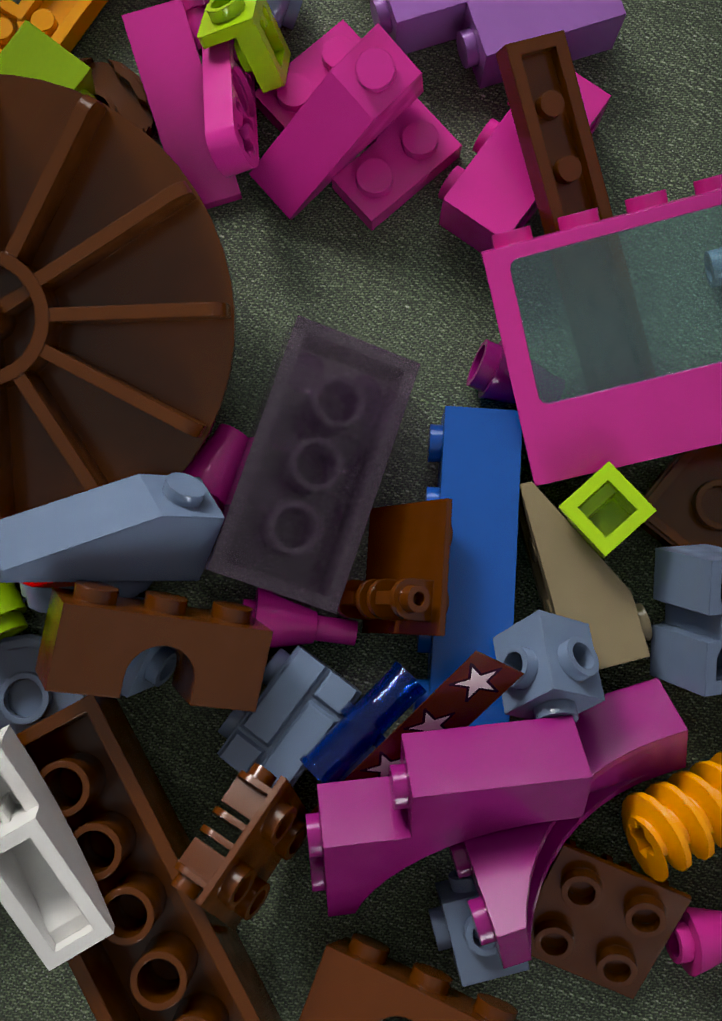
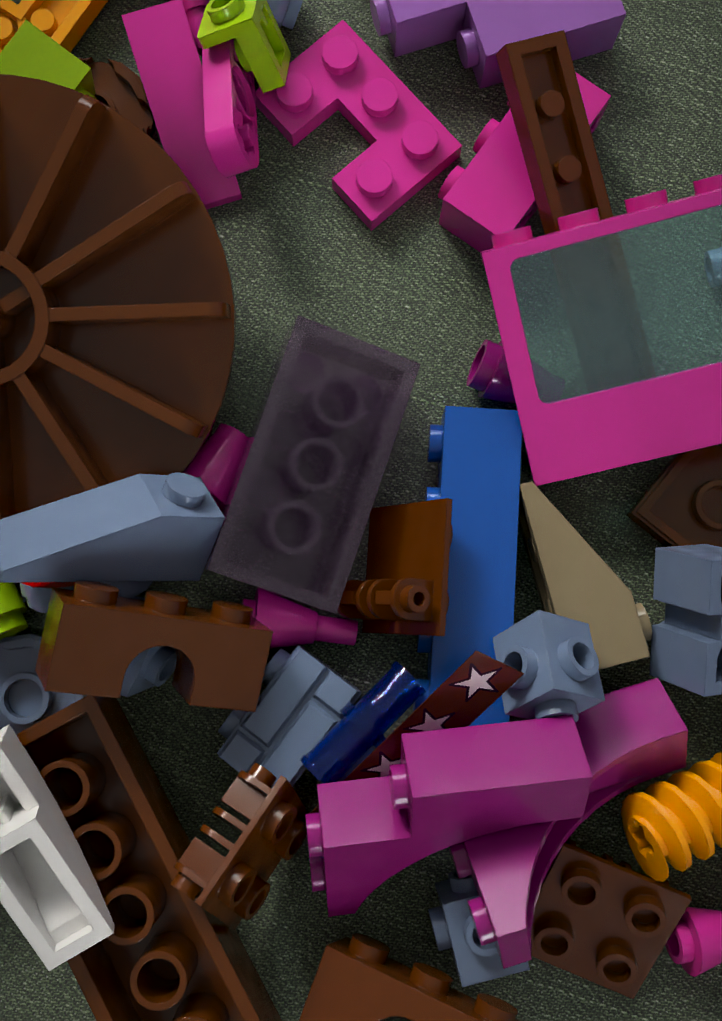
dark pink slope [249,23,424,220] -> none
lime brick [558,461,657,559] -> none

